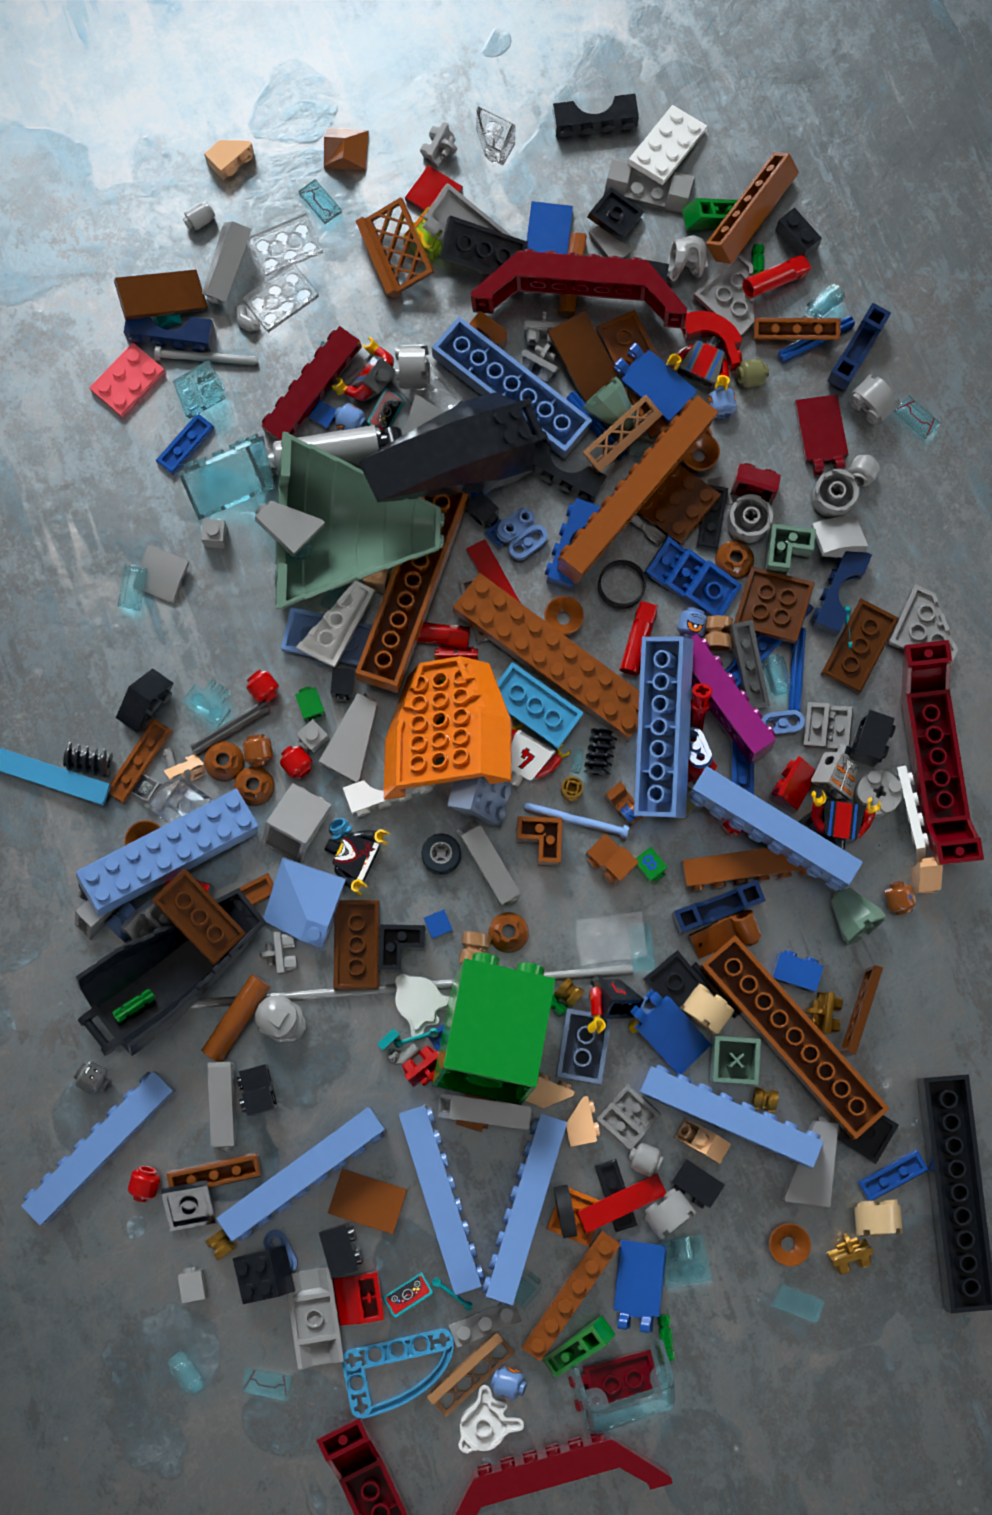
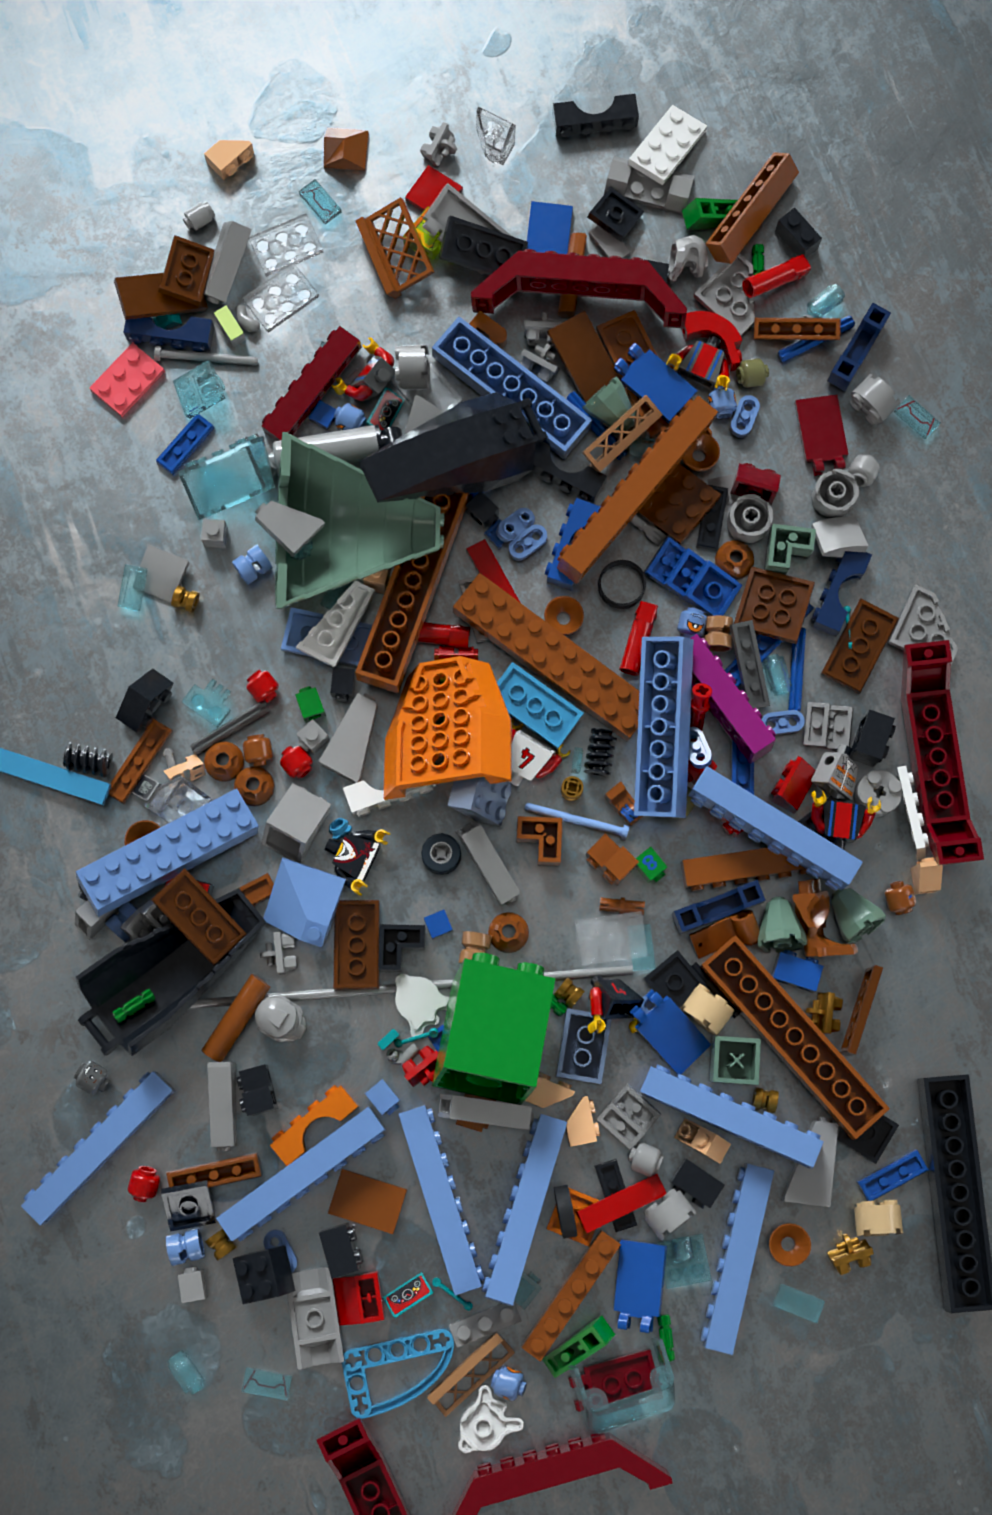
none -> reddish brown plate [158,235,215,306]
none -> medium blue wheel [166,1229,205,1266]
none -> pearl gold wheel [171,585,200,613]
none -> yellowish green piece [214,305,246,347]
none -> medium blue wheel [232,545,273,585]
none -> orange arch [270,1085,359,1166]
none -> medium blue brick [365,1079,401,1115]
none -> dark orange pin [599,897,645,915]
none -> medium blue brick [701,1163,774,1355]
none -> medium blue plate [730,395,760,438]
none -> sand green cone [758,897,807,953]
none -> dark orange hips [792,879,858,957]

